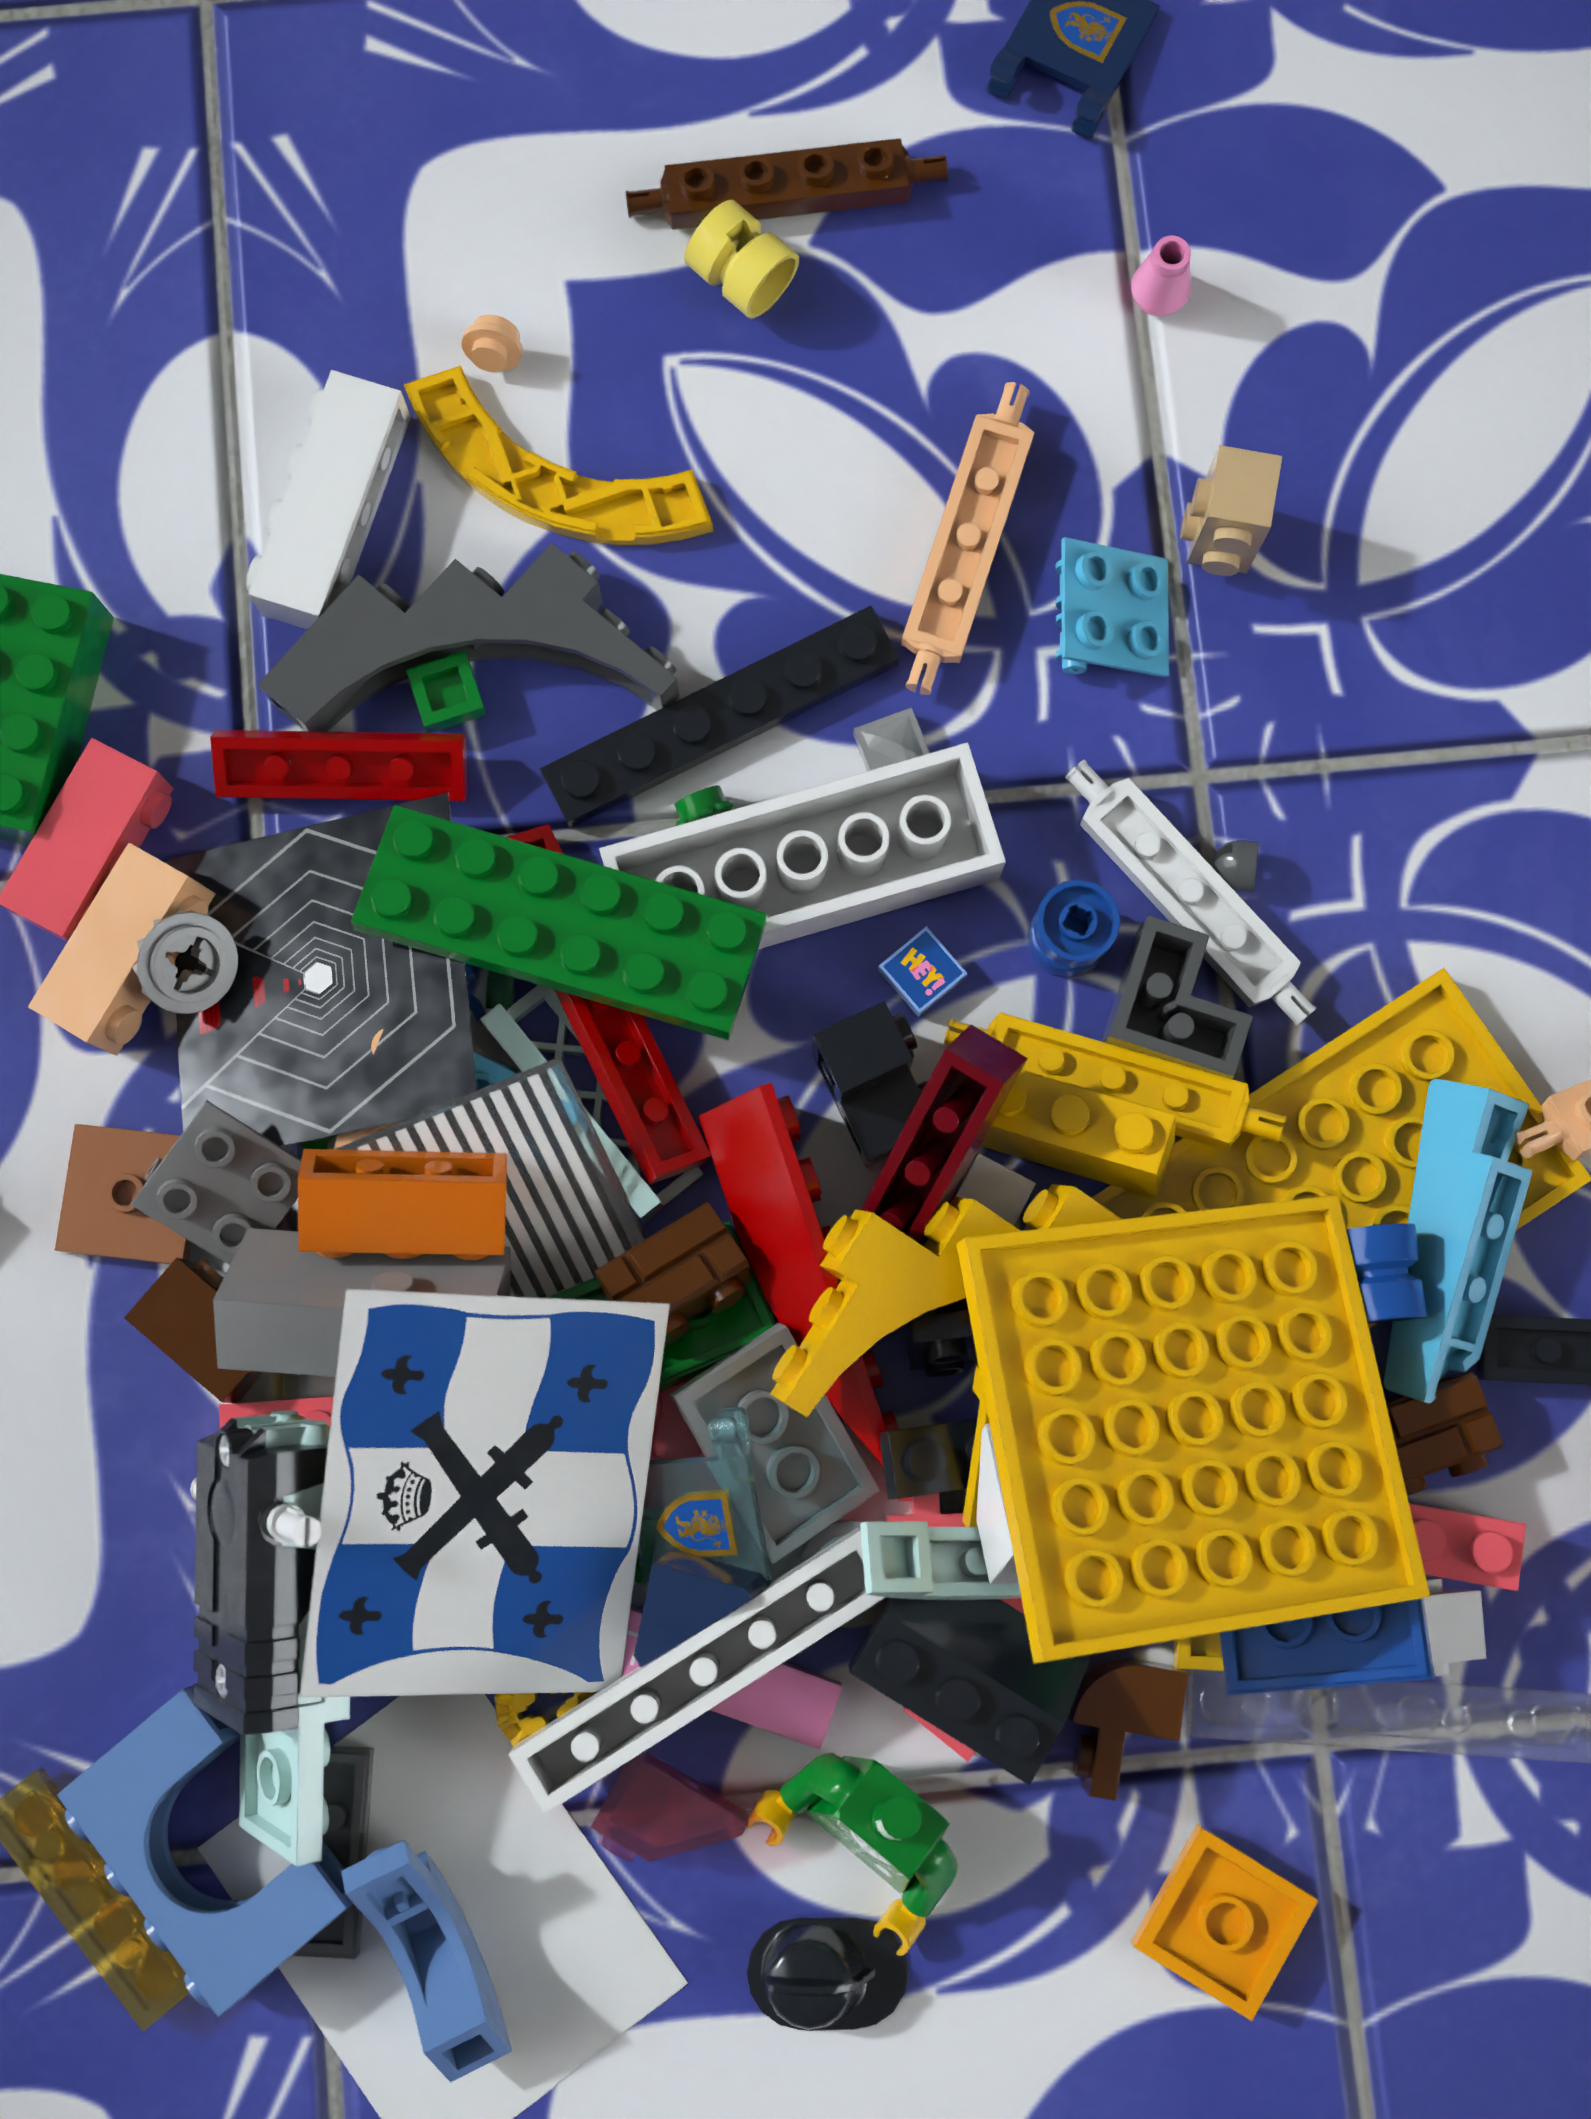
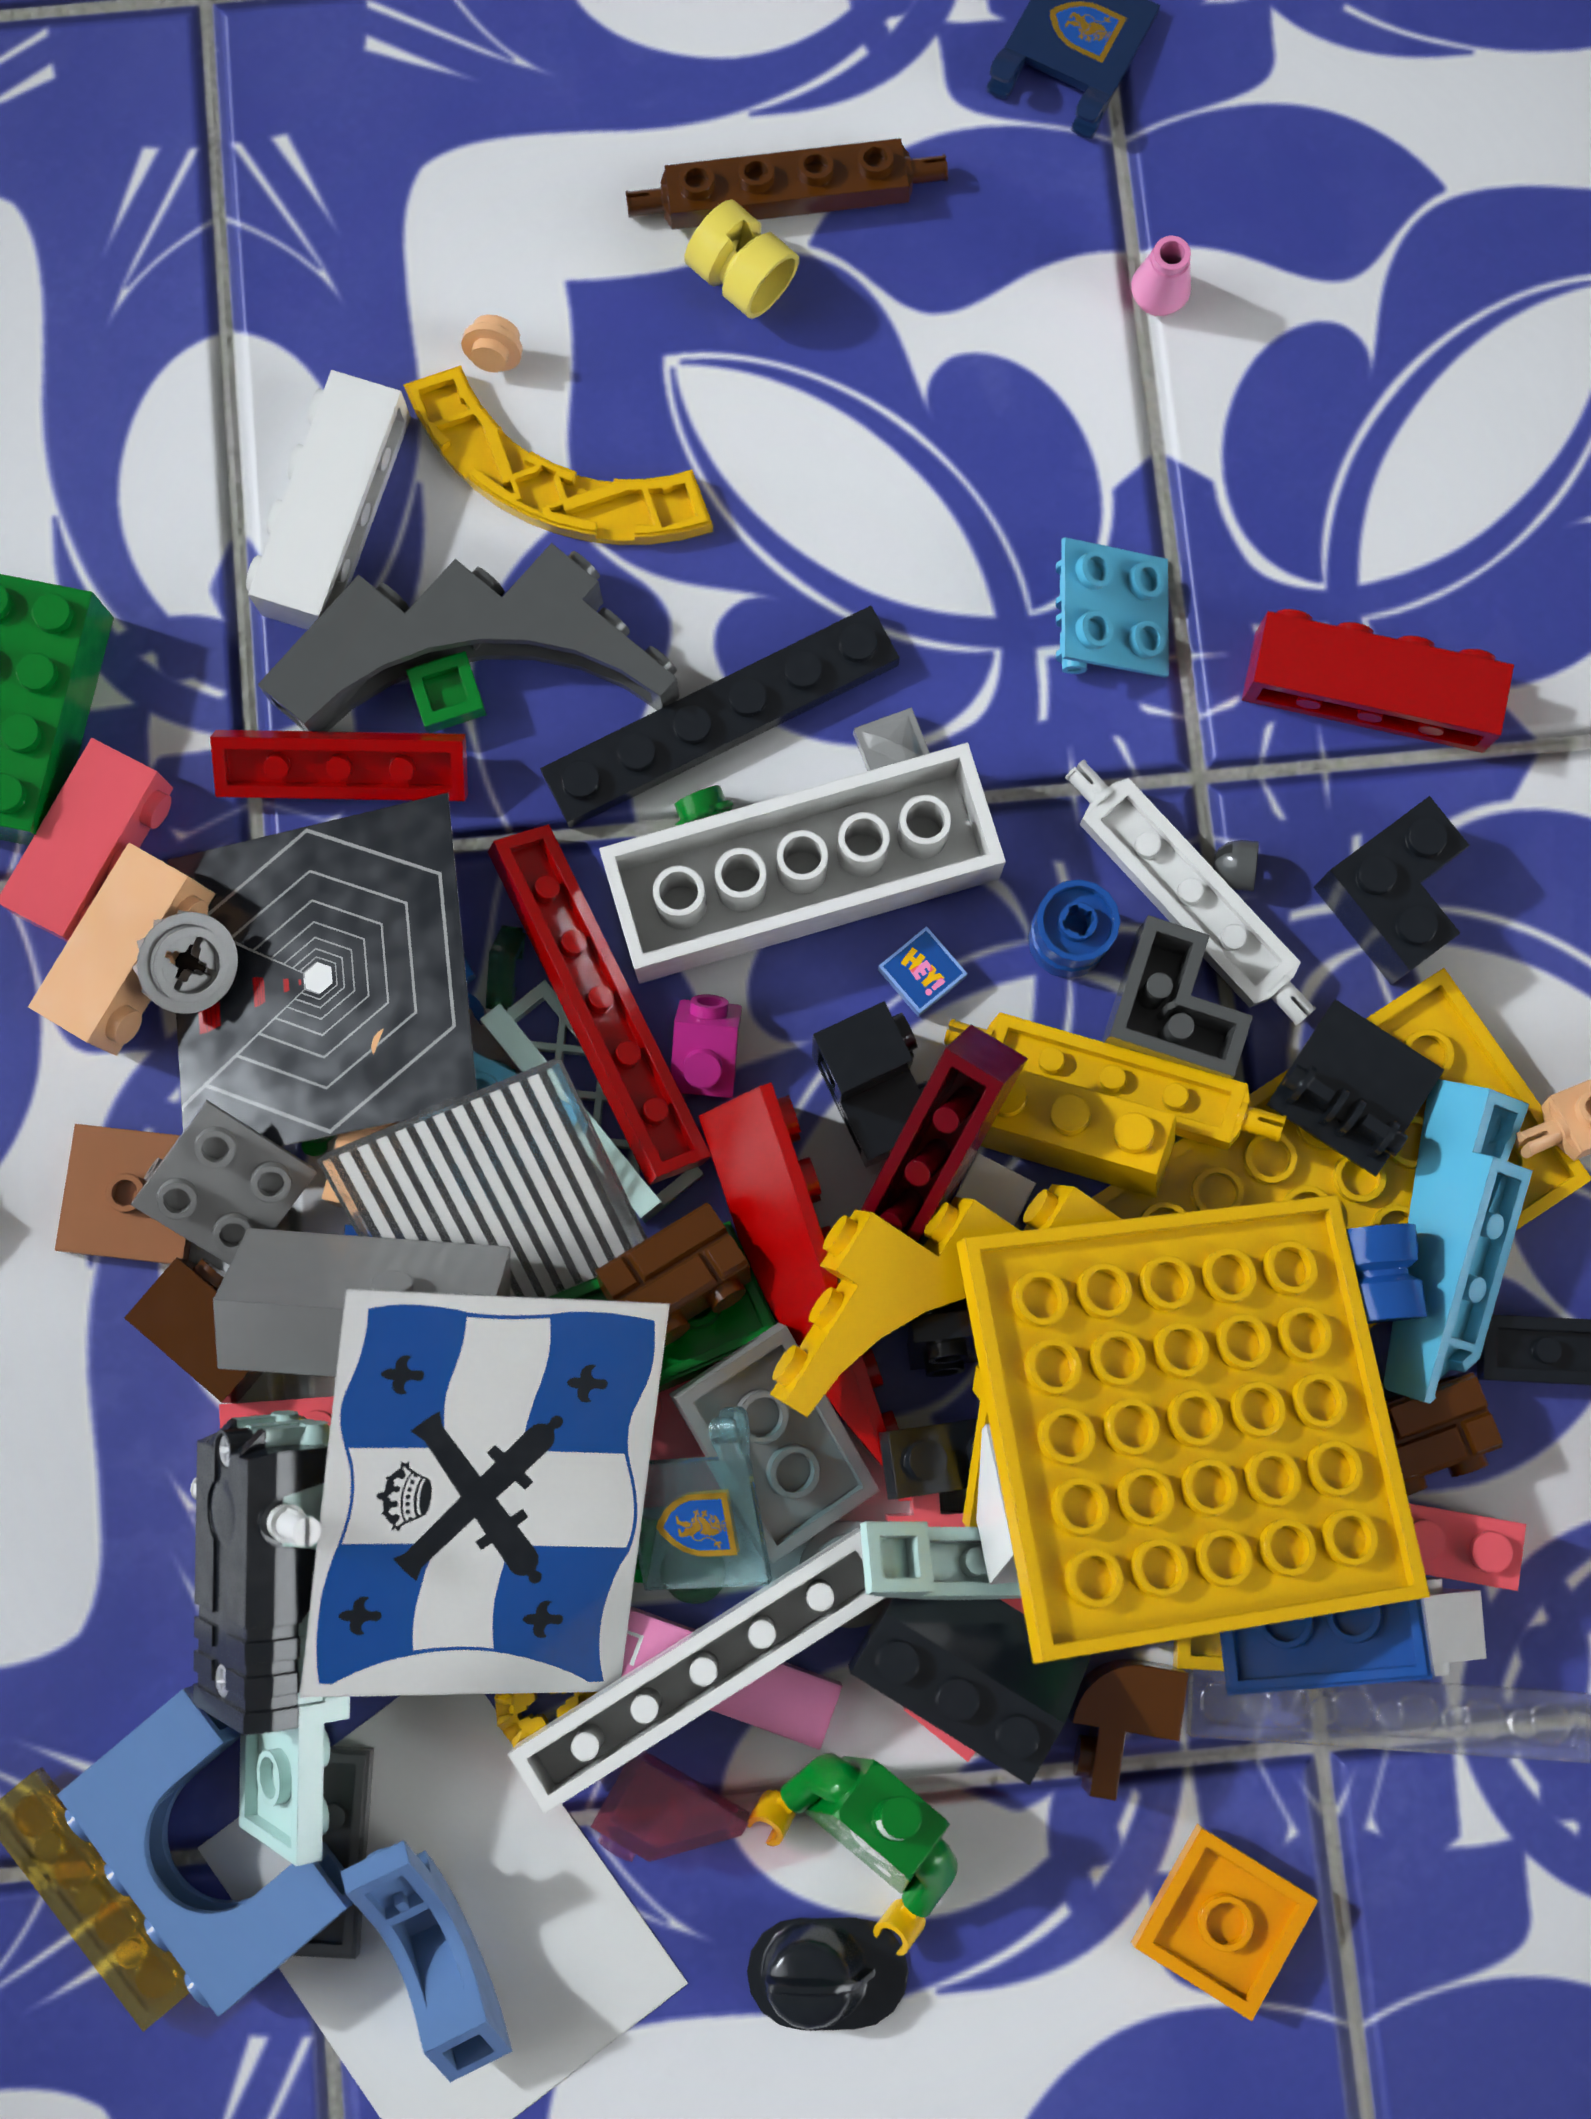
orange brick [298,1149,507,1260] -> none
green plate [351,805,767,1041] -> none
dark blue slope [634,1549,769,1667] -> none
light nougat plate [901,382,1034,695] -> none
tan brick [1180,445,1283,576] -> none
none -> dark pink bracket [671,994,742,1098]
none -> red brick [1242,609,1514,753]
none -> black hinge [1266,999,1444,1177]
none -> black brick [1313,796,1470,985]

